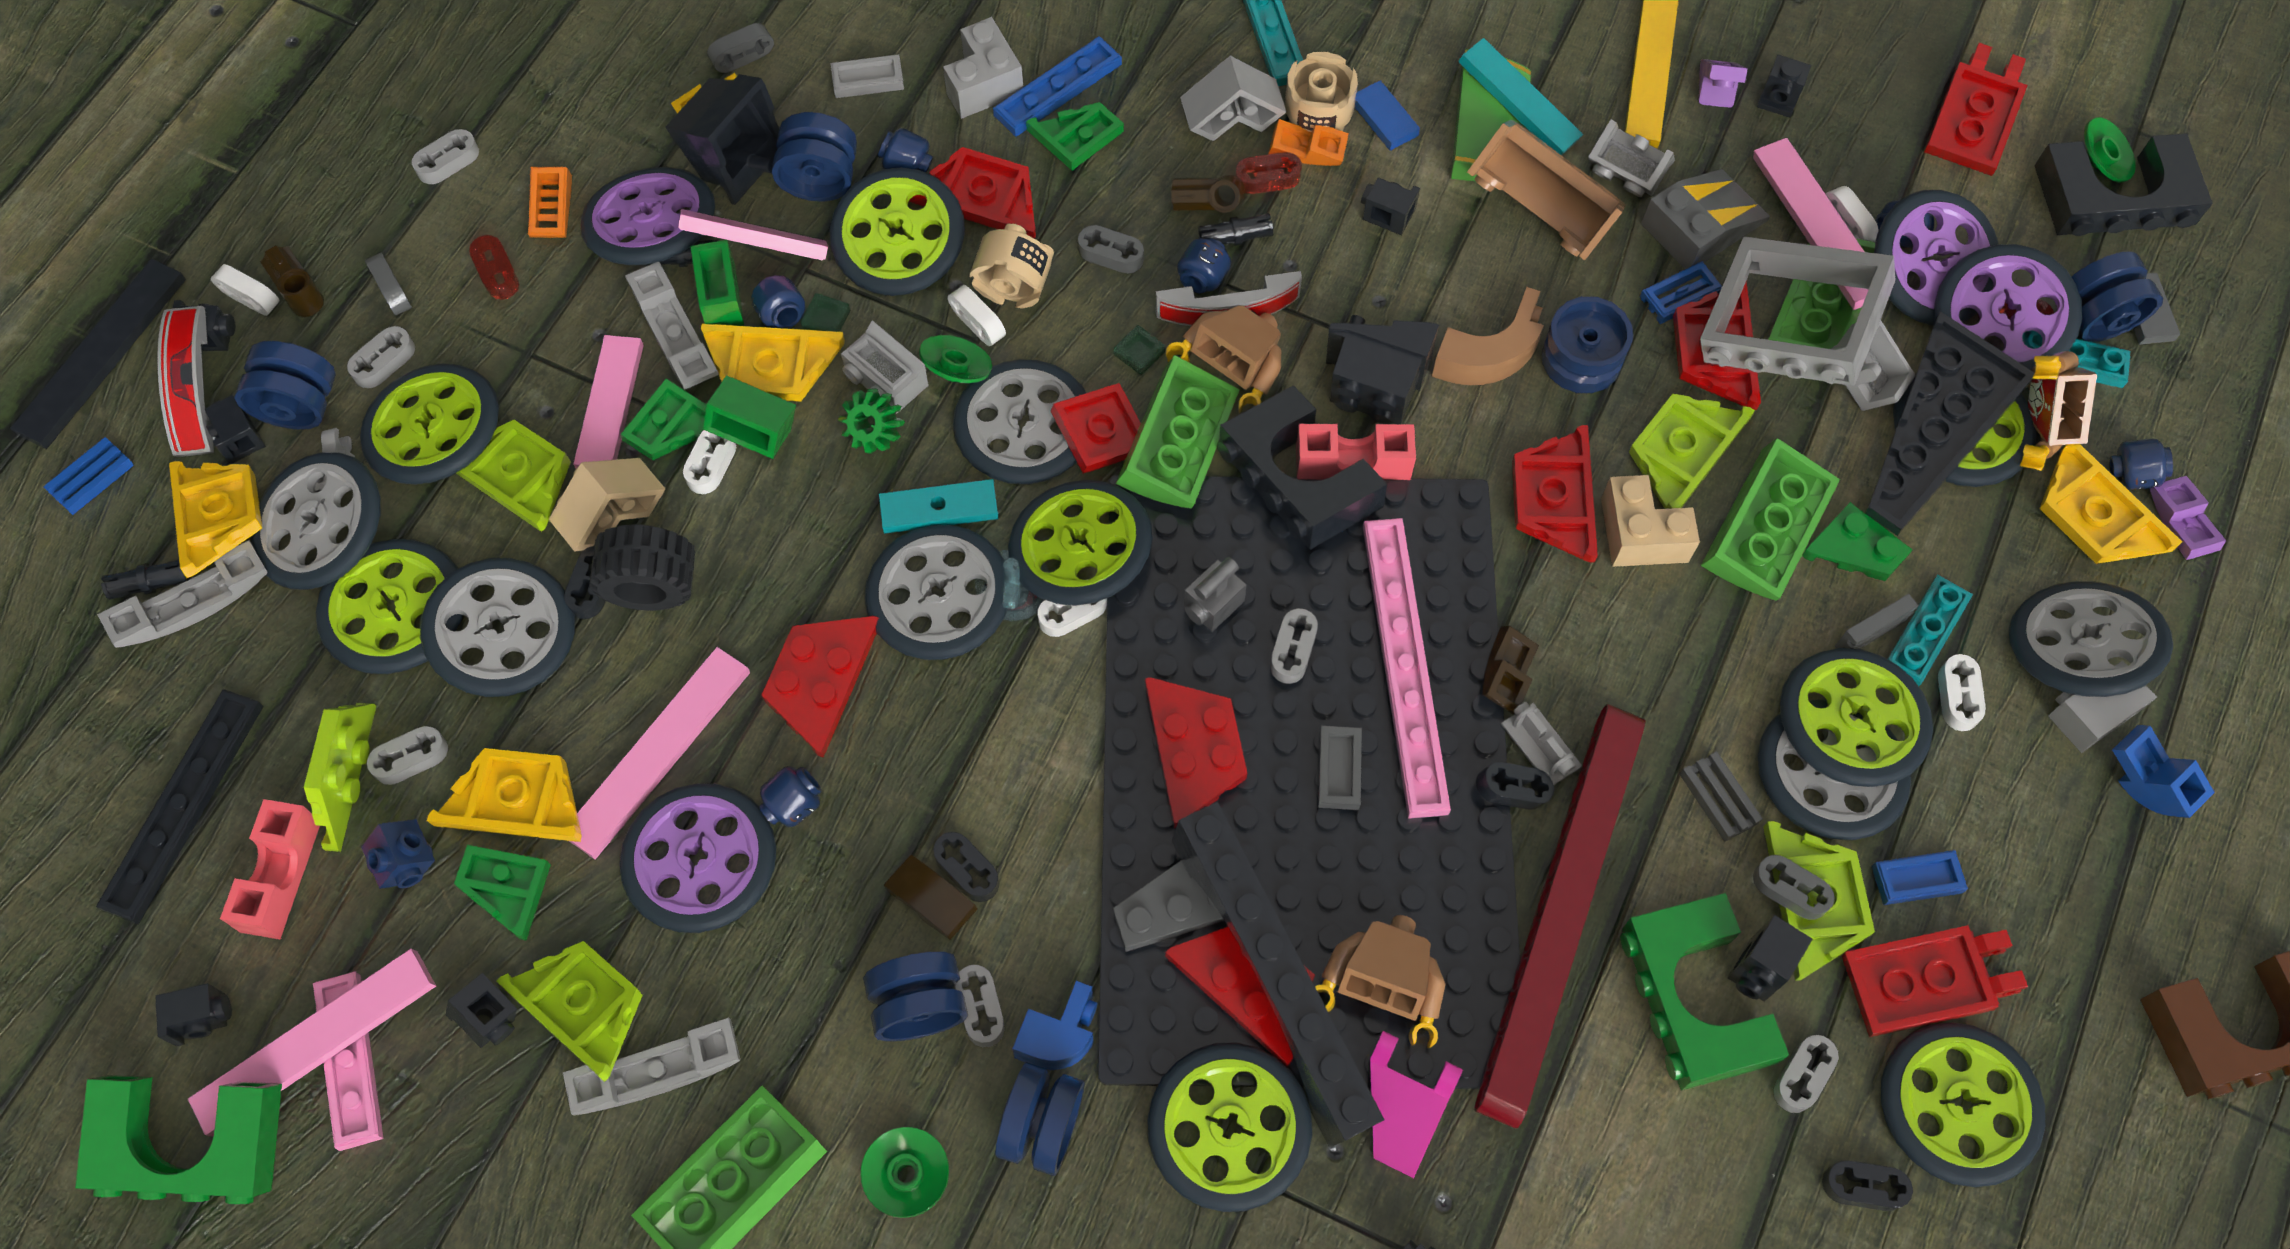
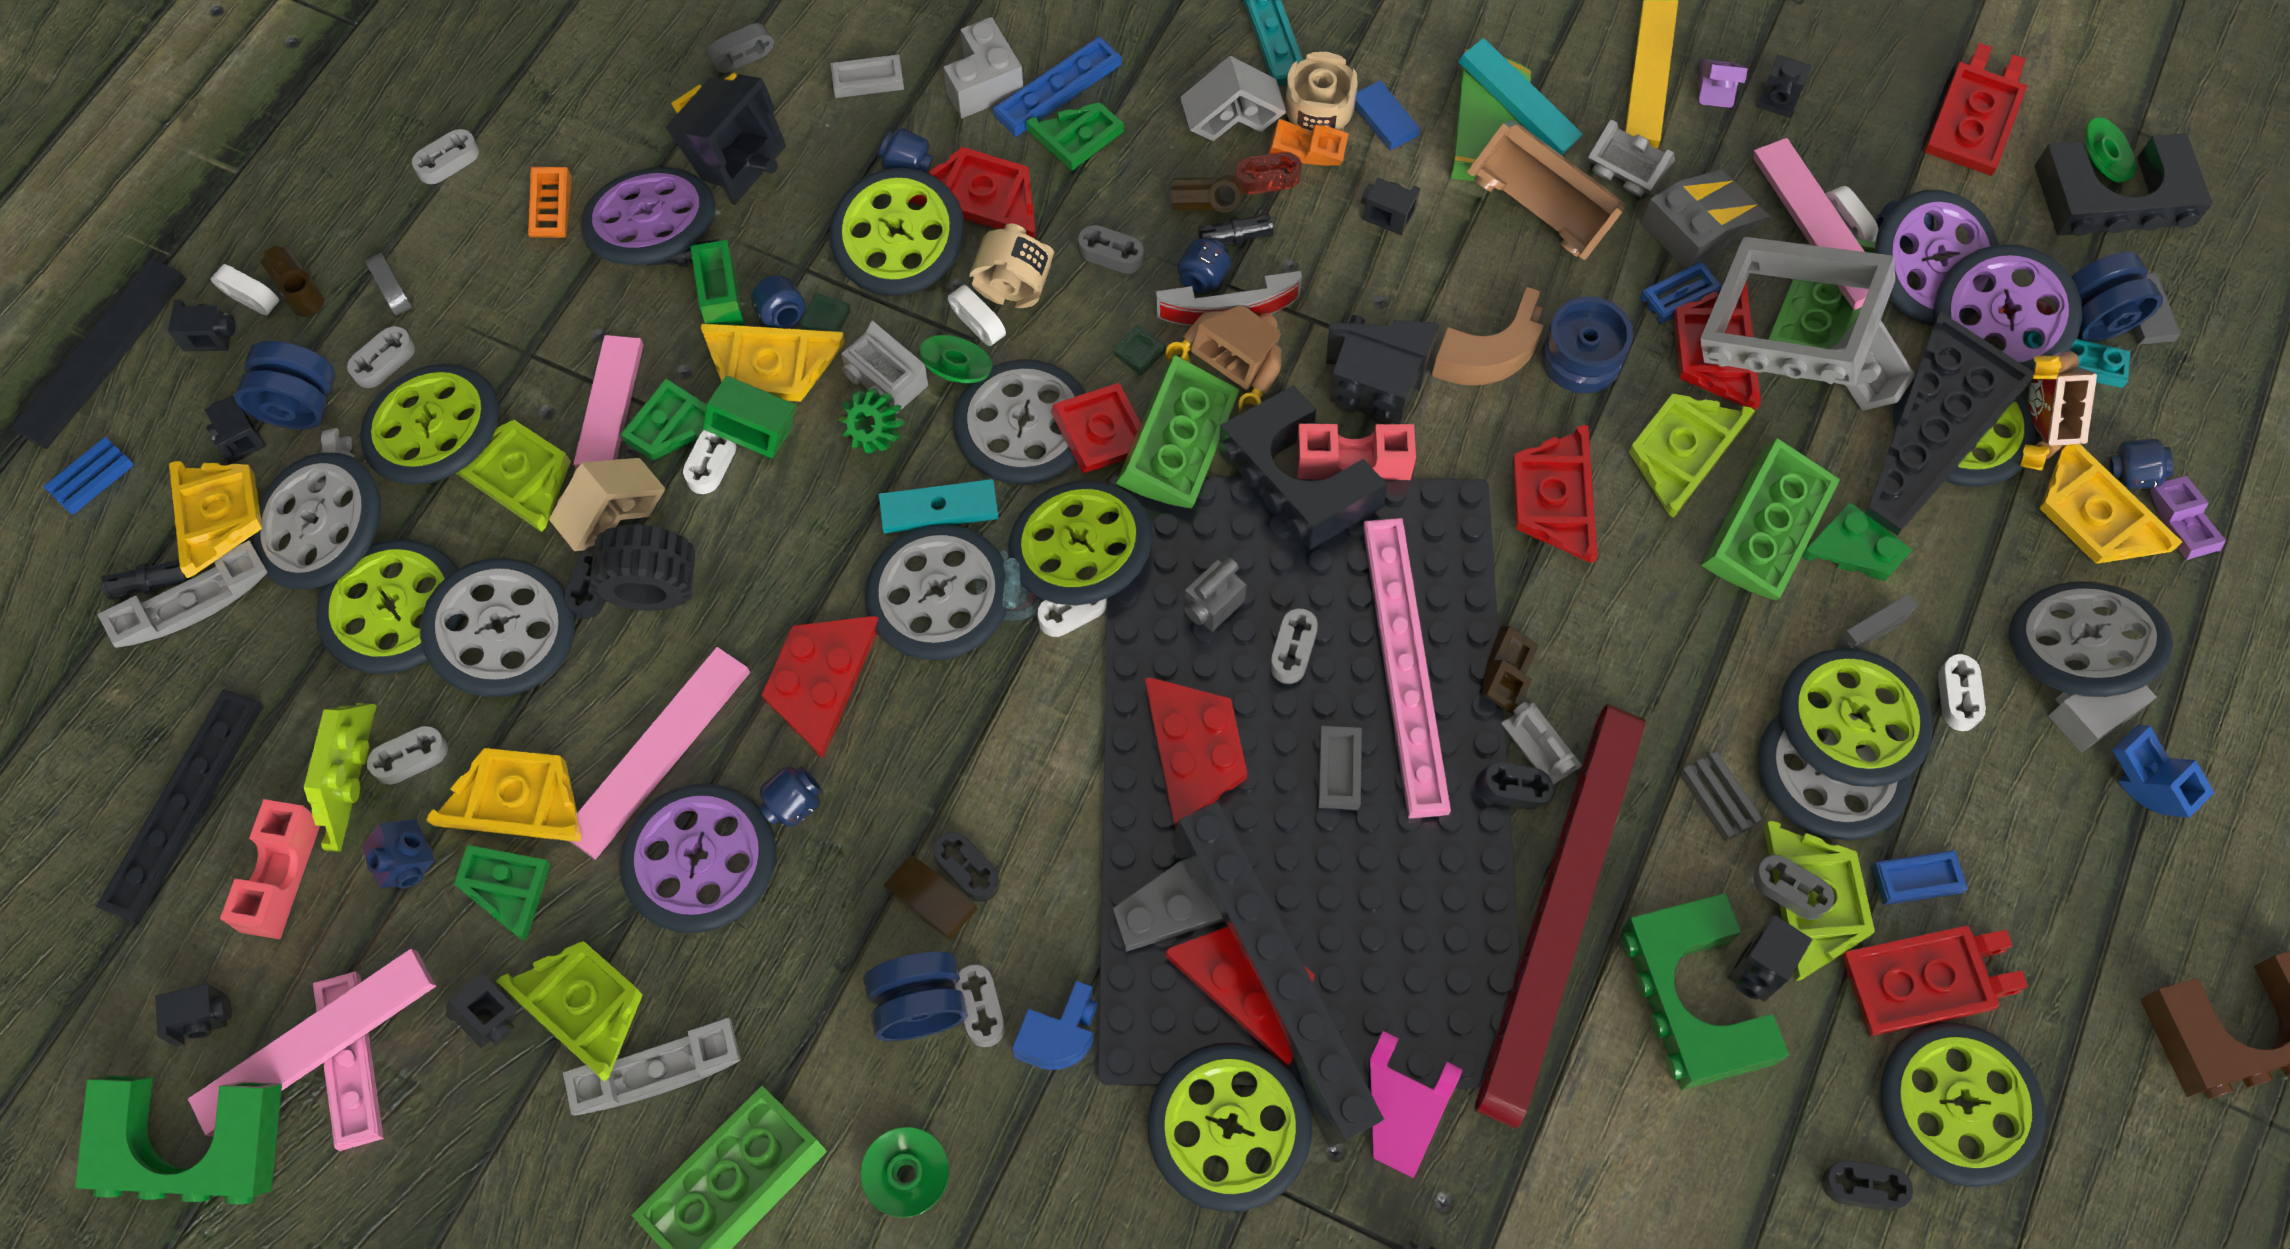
slope [158,306,214,457] -> none
clear red beam [469,235,520,300] -> none
light grey slope [625,262,719,390] -> none
bright pink tile [678,209,828,260] -> none
dark blue wheel [772,112,857,202] -> none
dark blue wheel [995,1062,1085,1176] -> none
medium nougat torso [1315,915,1445,1048] -> none
tan brick [1601,475,1700,567] -> none
light grey beam [1774,1035,1839,1113] -> none
teal tile [1887,575,1973,686] -> none

